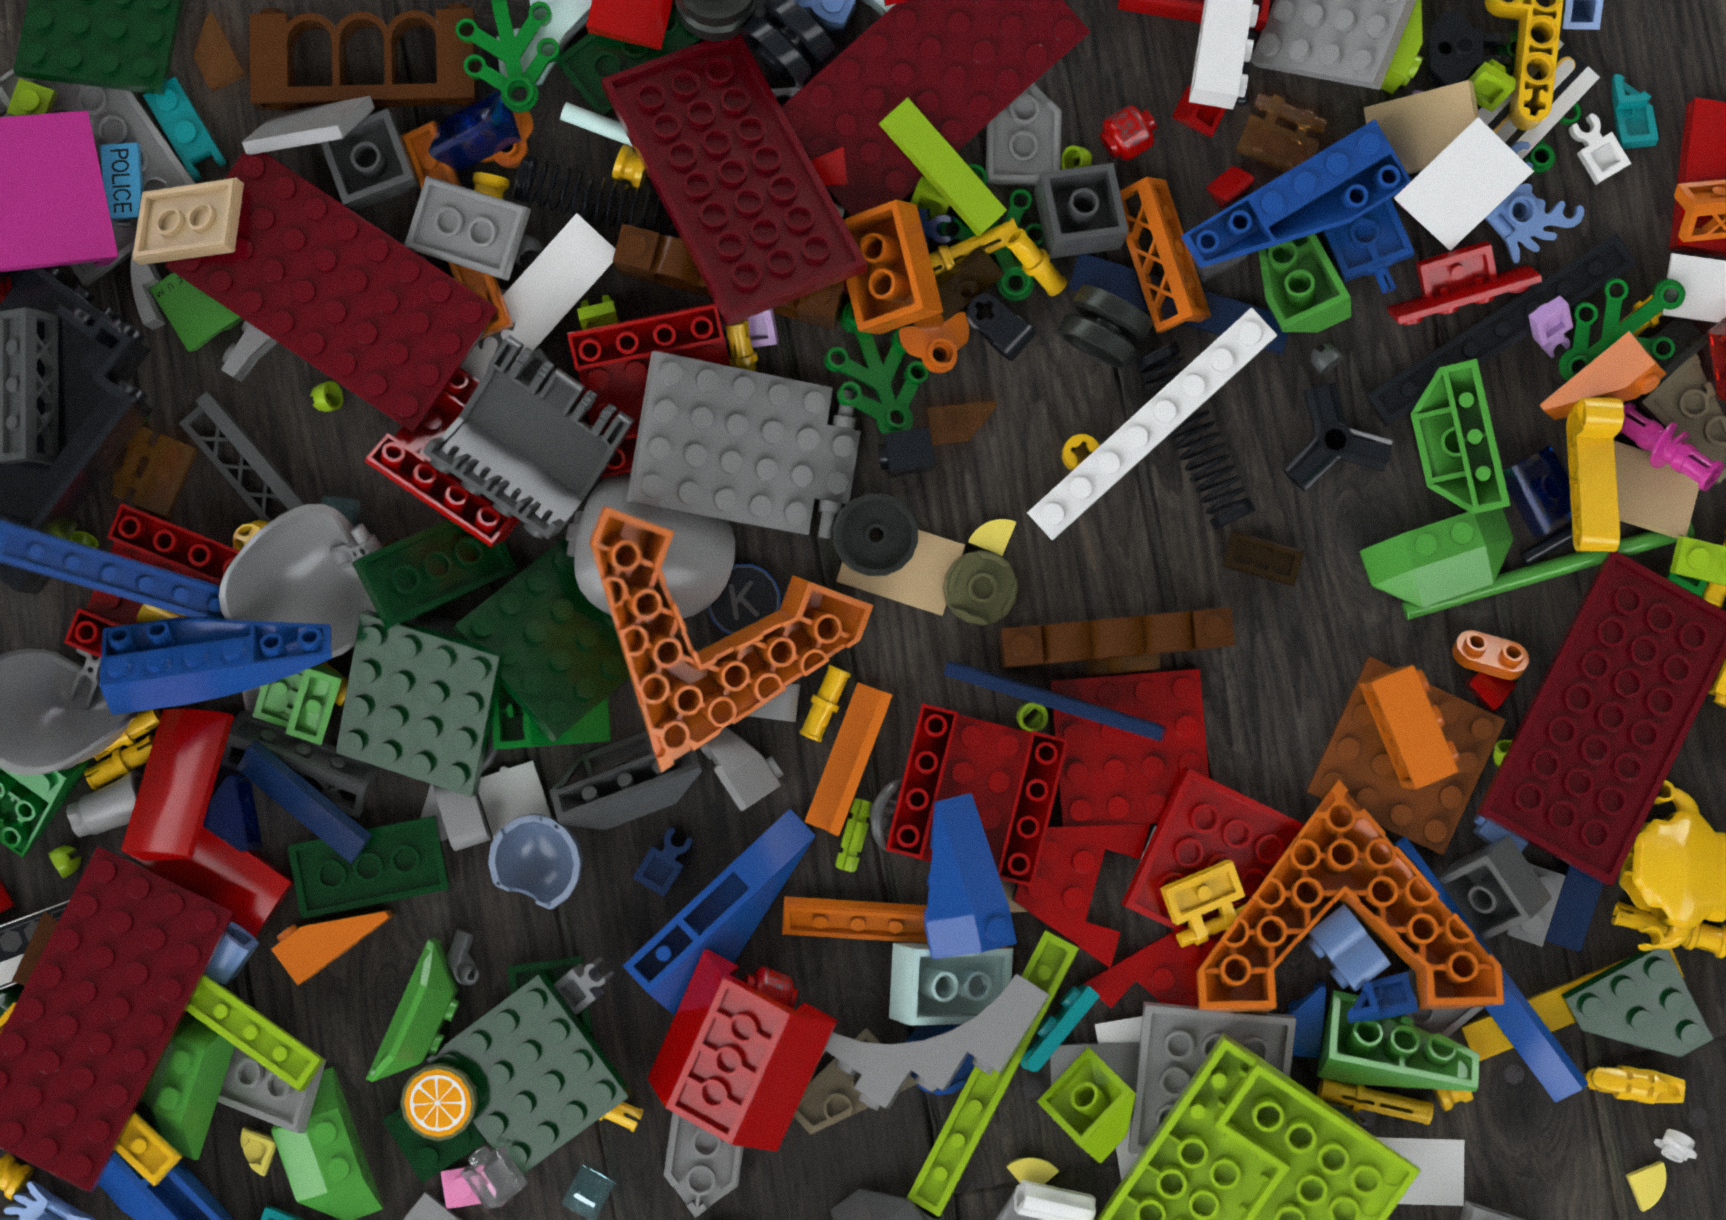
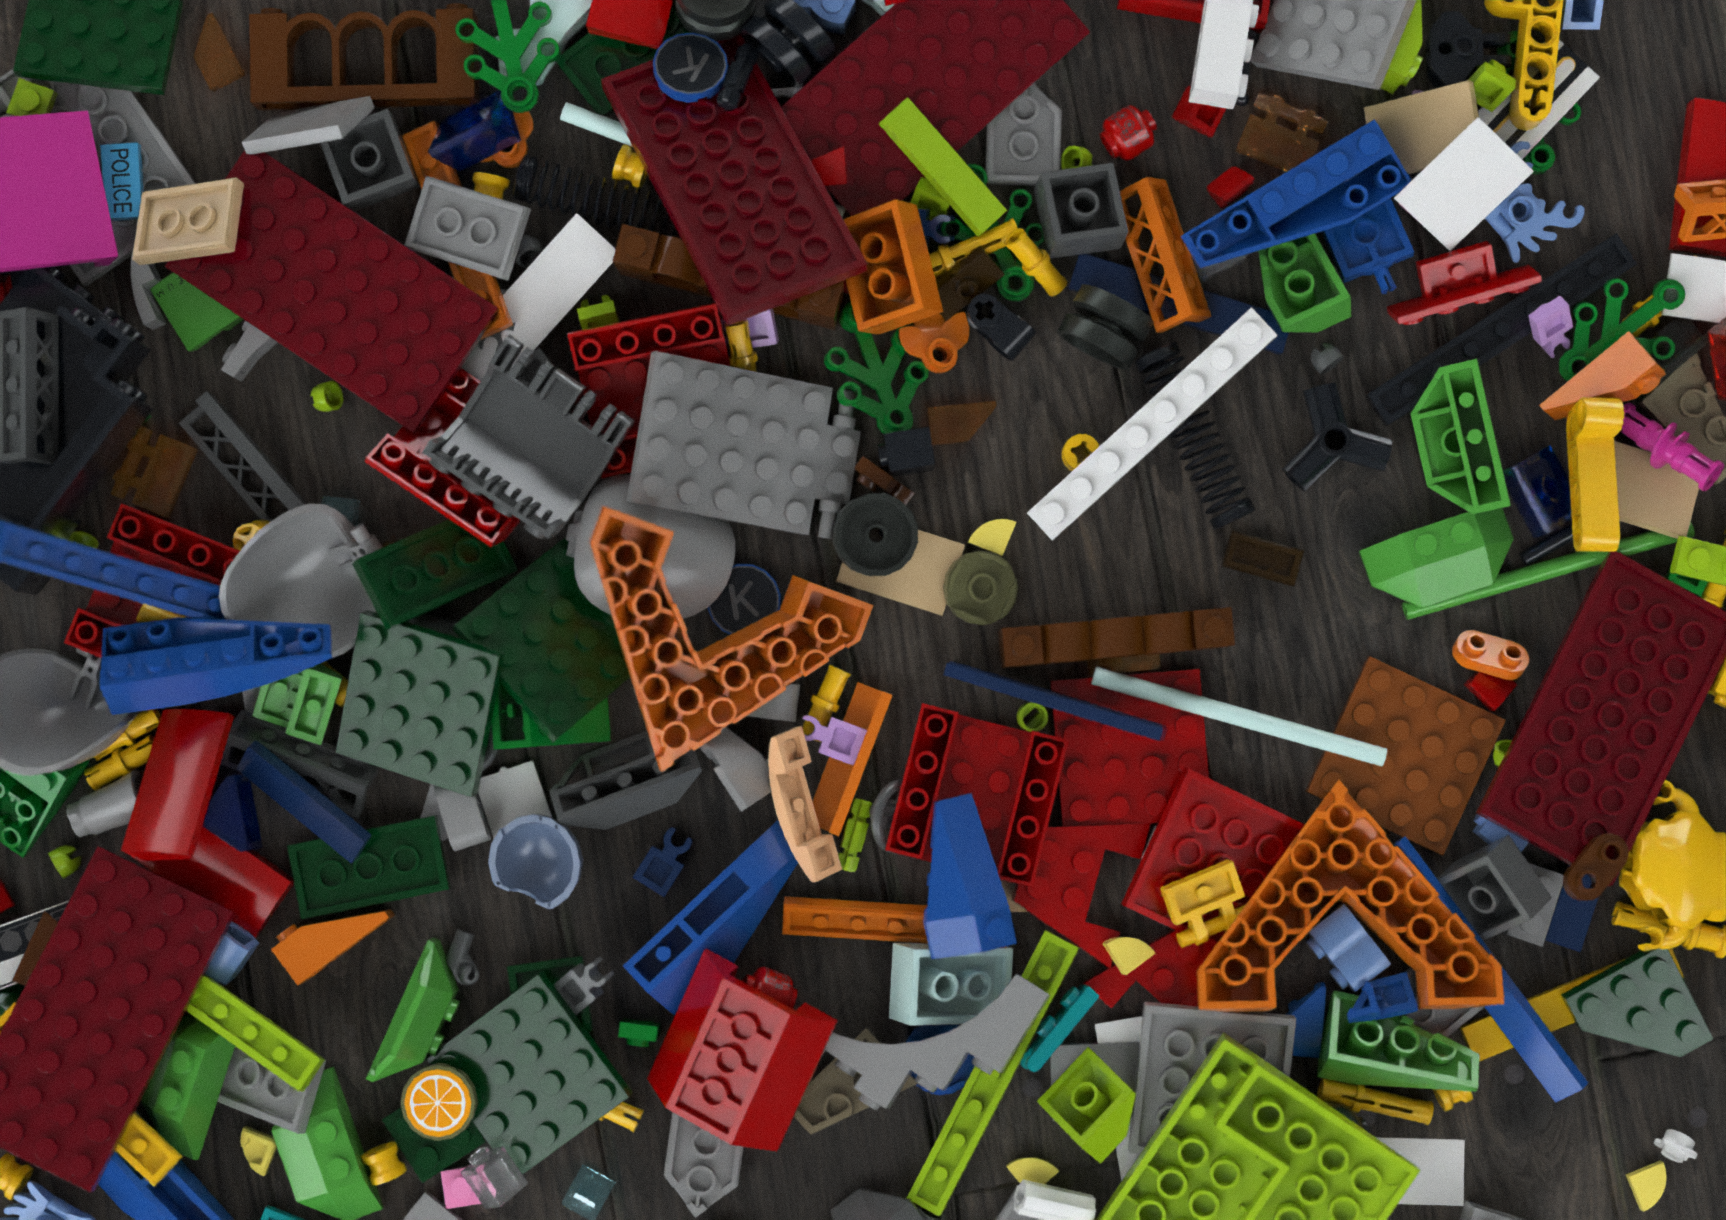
teal hinge [143,77,227,182] -> none
orange brick [1359,665,1460,789] -> none
white plate [1569,113,1631,185] -> none
yellow hinge [1584,1065,1686,1104] -> none
teal slope [1611,74,1659,149] -> none
none -> yellow wheel [361,1141,407,1185]
none -> green plate [618,1018,660,1047]
none -> black tile [653,33,728,103]
none -> black axle [717,43,759,112]
none -> light nougat slope [768,726,842,882]
none -> lavender plate [802,715,867,766]
none -> reddish brown plate [854,456,915,506]
none -> light aqua piece [1091,667,1387,767]
none -> light yellow tile [1102,937,1155,975]
none -> reddish brown plate [1563,833,1629,901]

